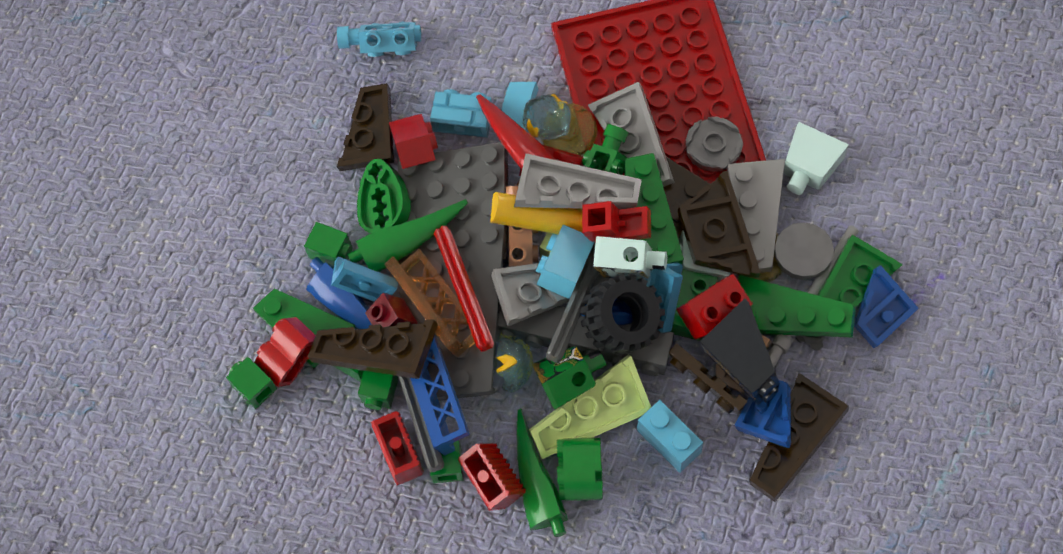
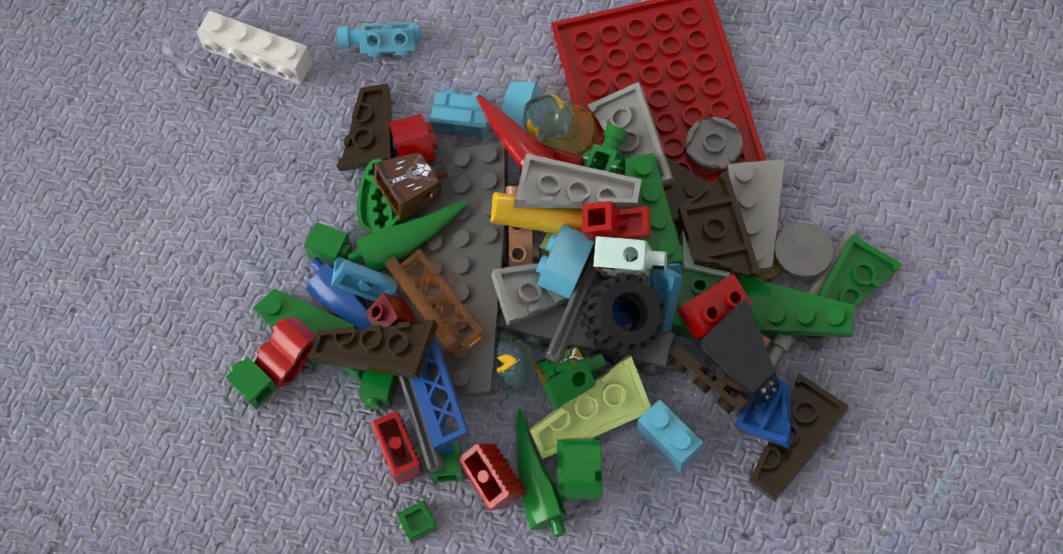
red axle [434,226,494,352] -> none
light aqua torso [783,122,849,195] -> none
blue wing [854,265,919,348] -> none
none -> white brick [197,11,313,85]
none -> reddish brown torso [374,153,448,221]
none -> green tile [397,500,438,543]

